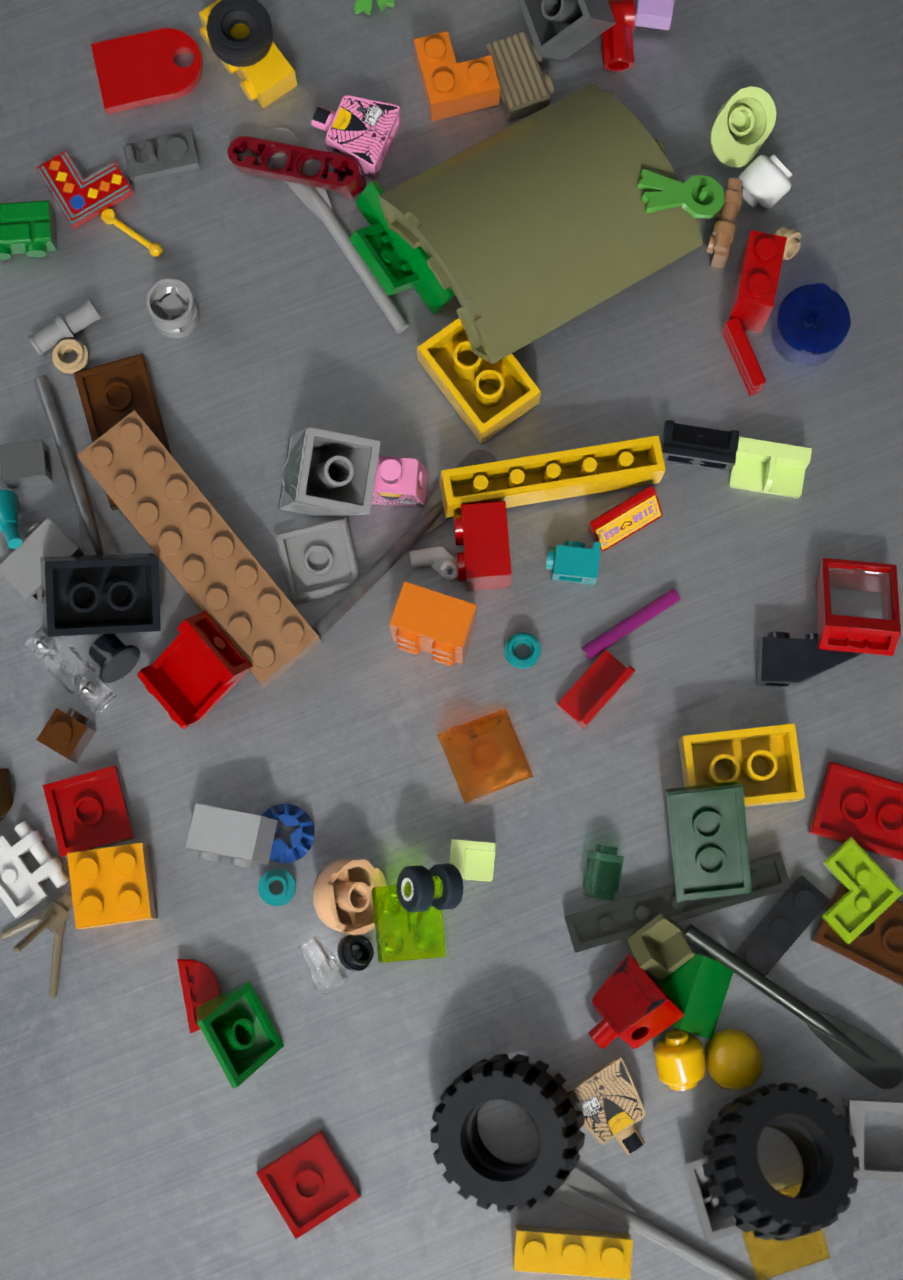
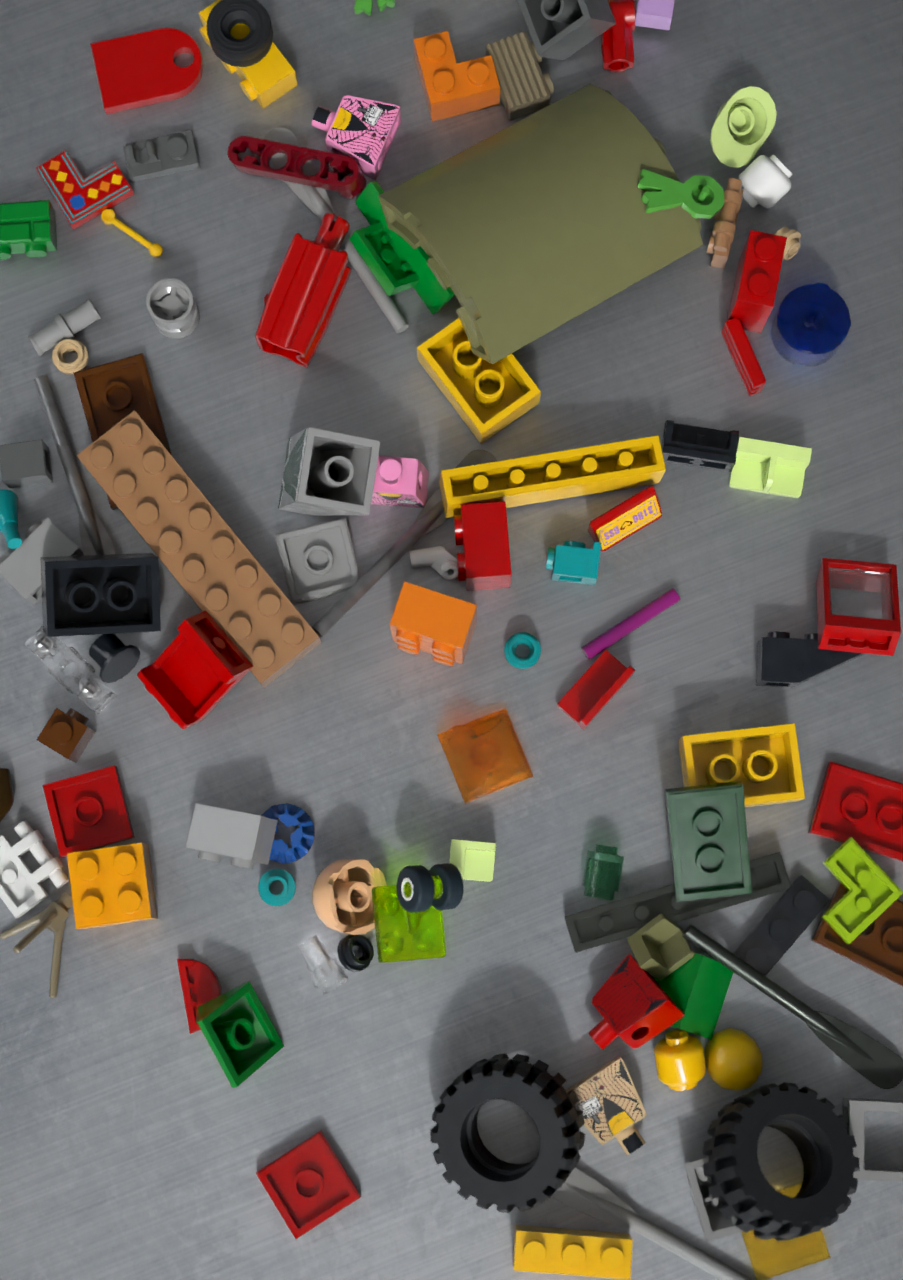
none -> red piece [255,213,351,368]

